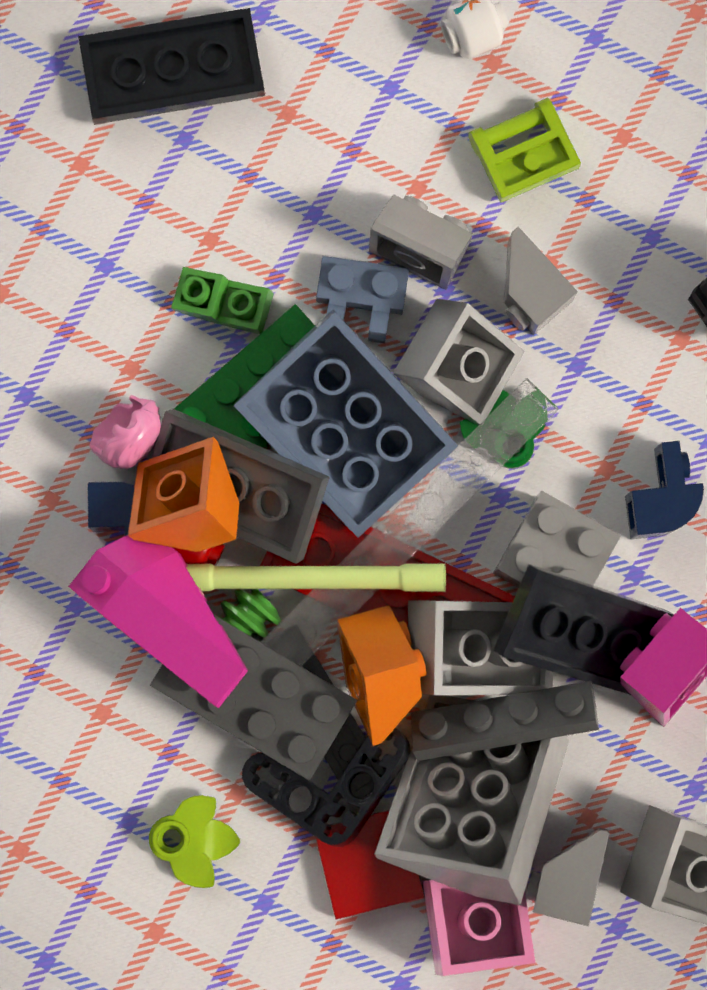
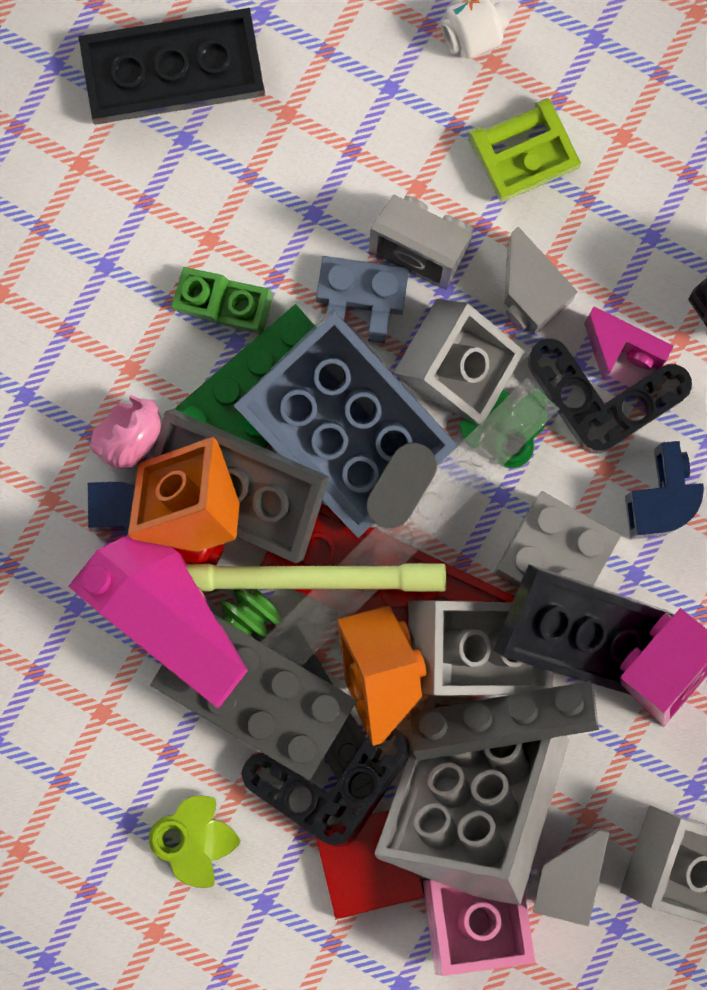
none -> dark grey tile [367,443,437,528]
none -> black beam [528,339,692,454]
none -> dark pink slope [584,306,674,380]

